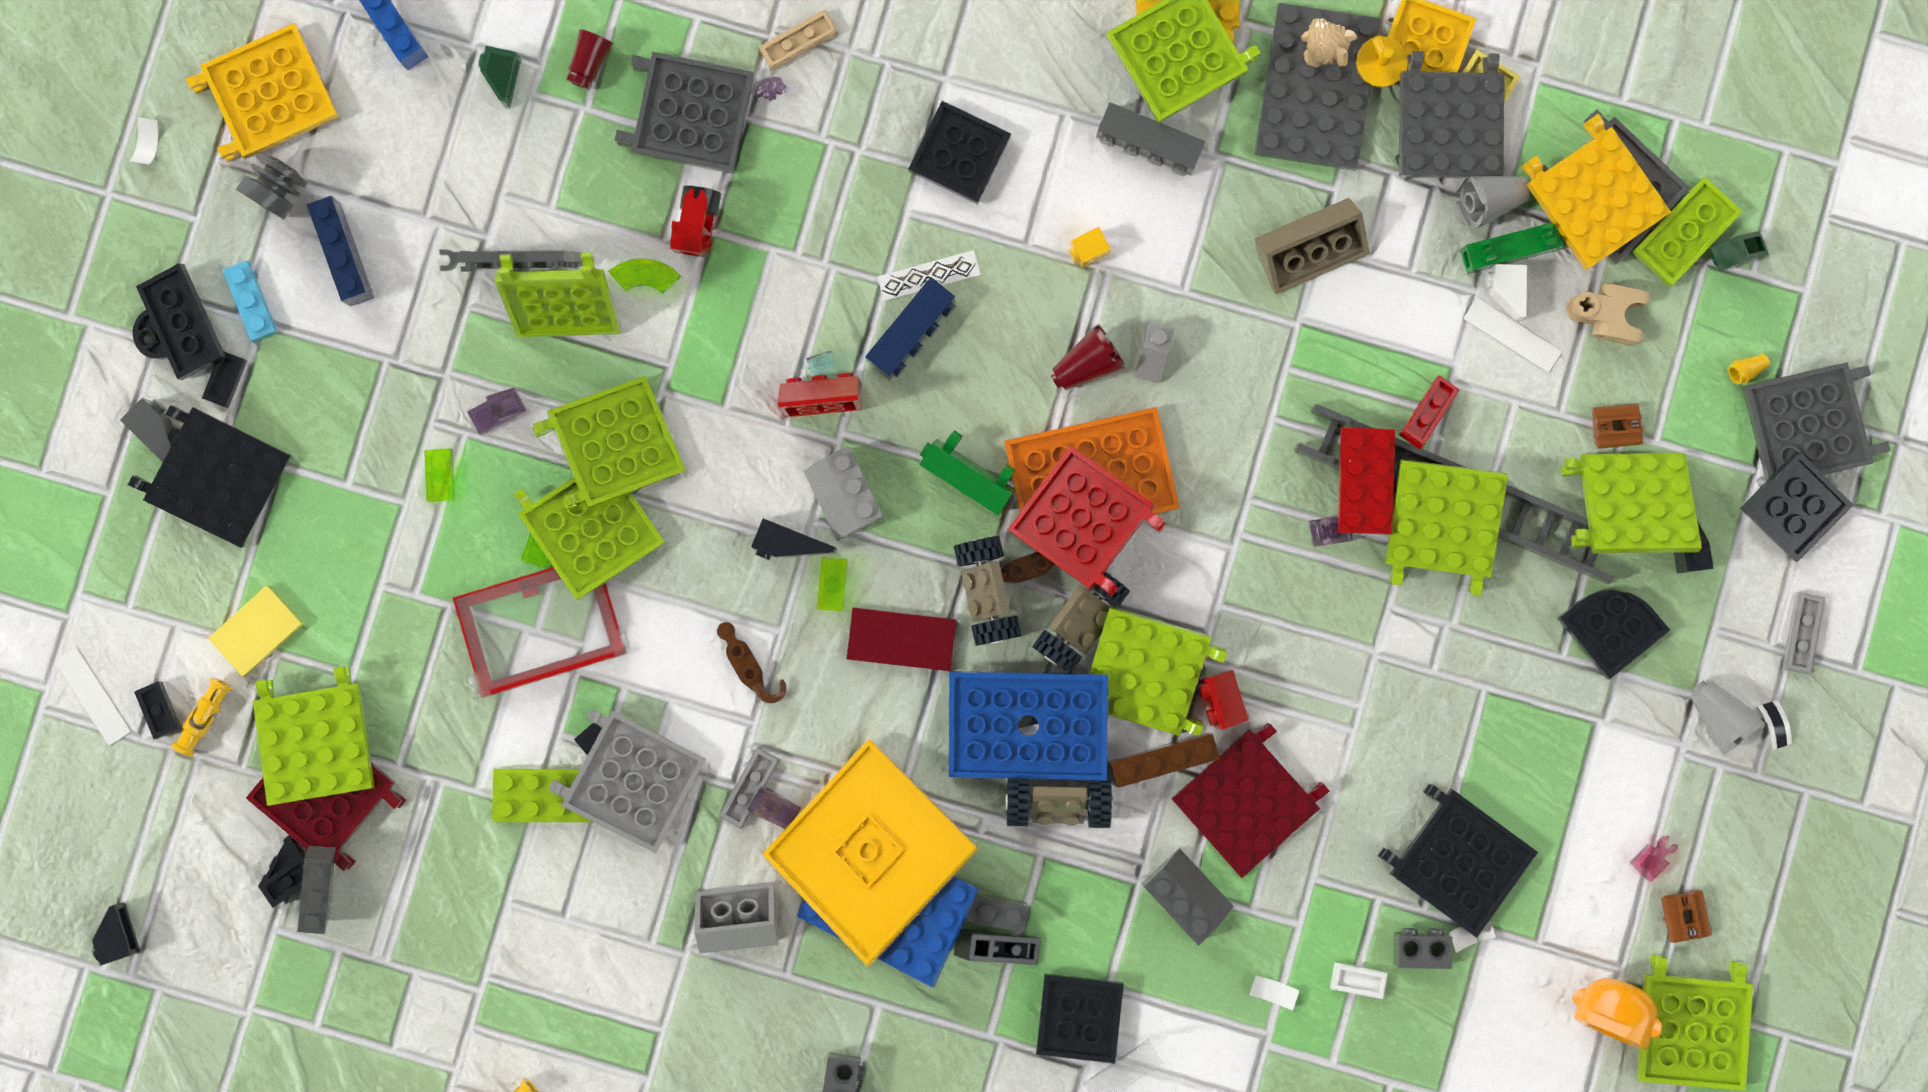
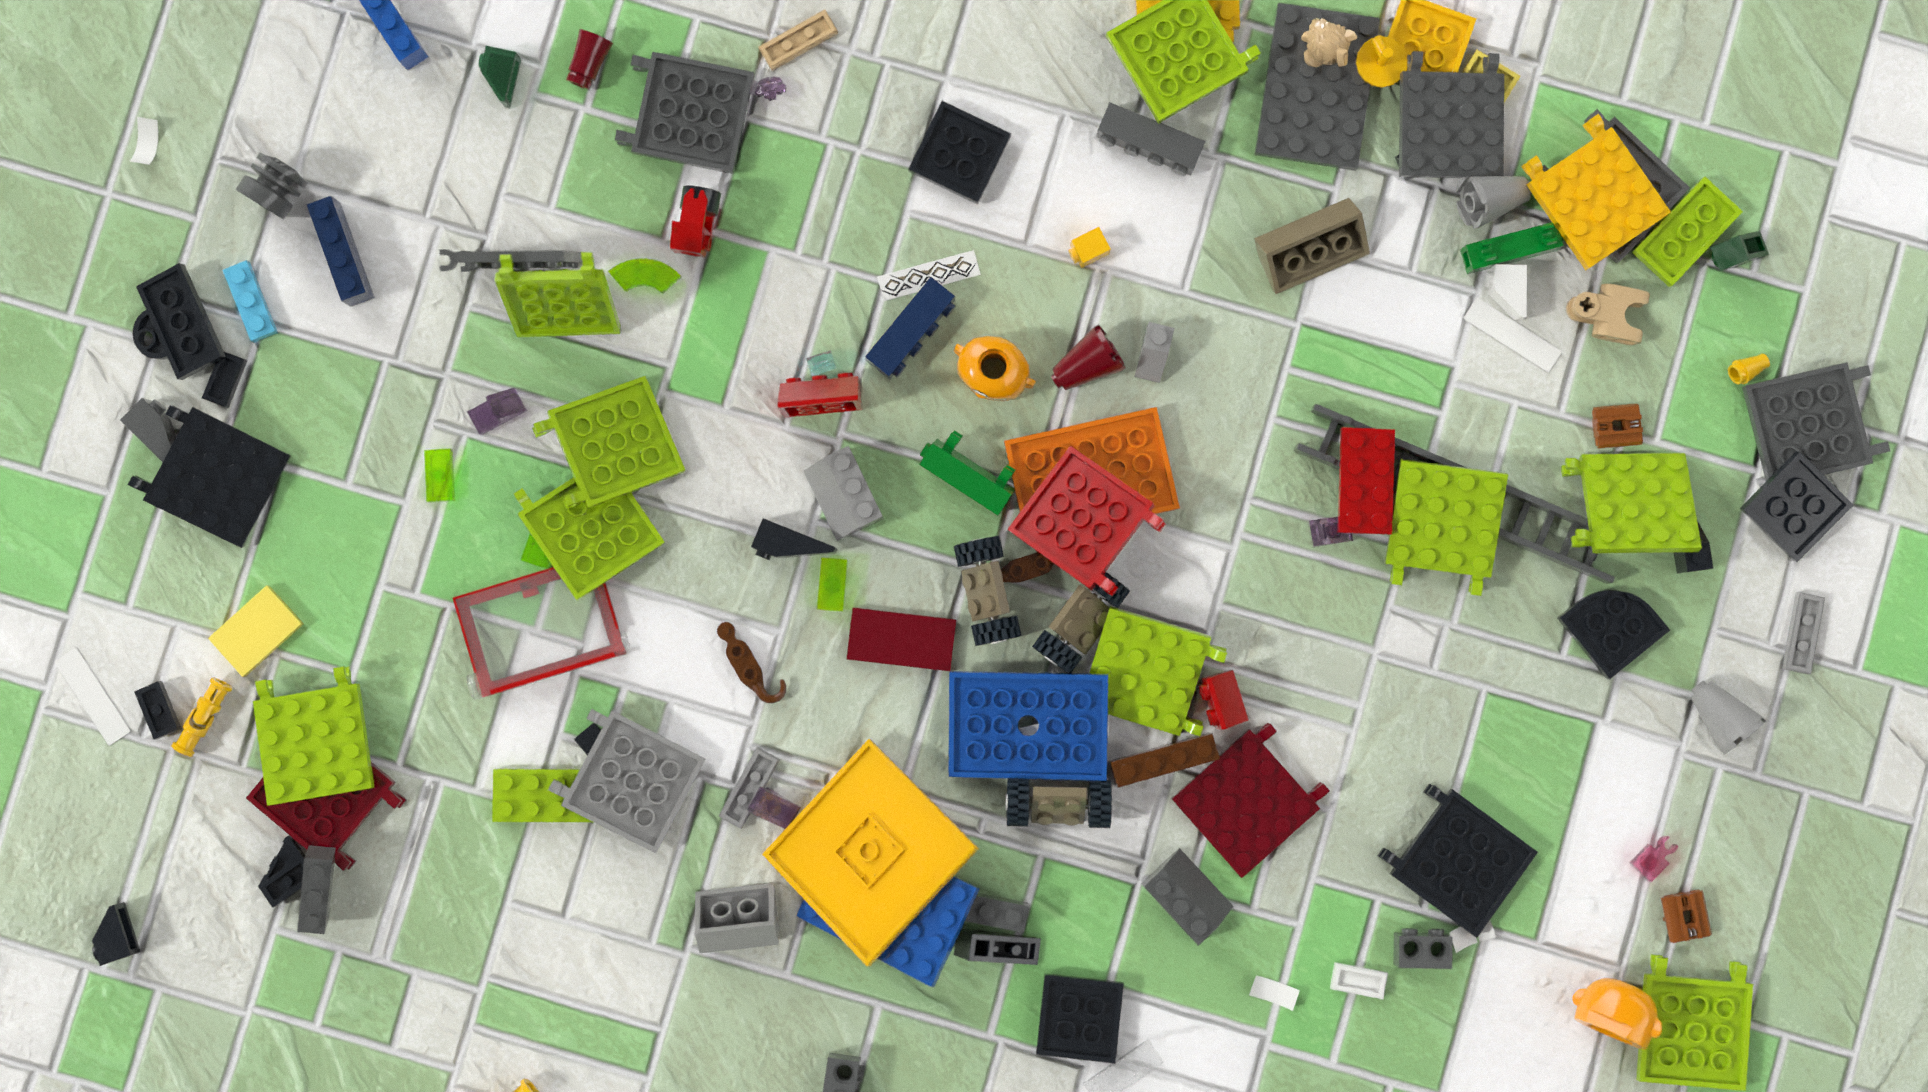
yellow plate [186,23,339,162] -> none
red tile [1399,375,1460,450] -> none
sticker [1757,700,1792,750] -> none
none -> light orange piece [954,336,1036,402]

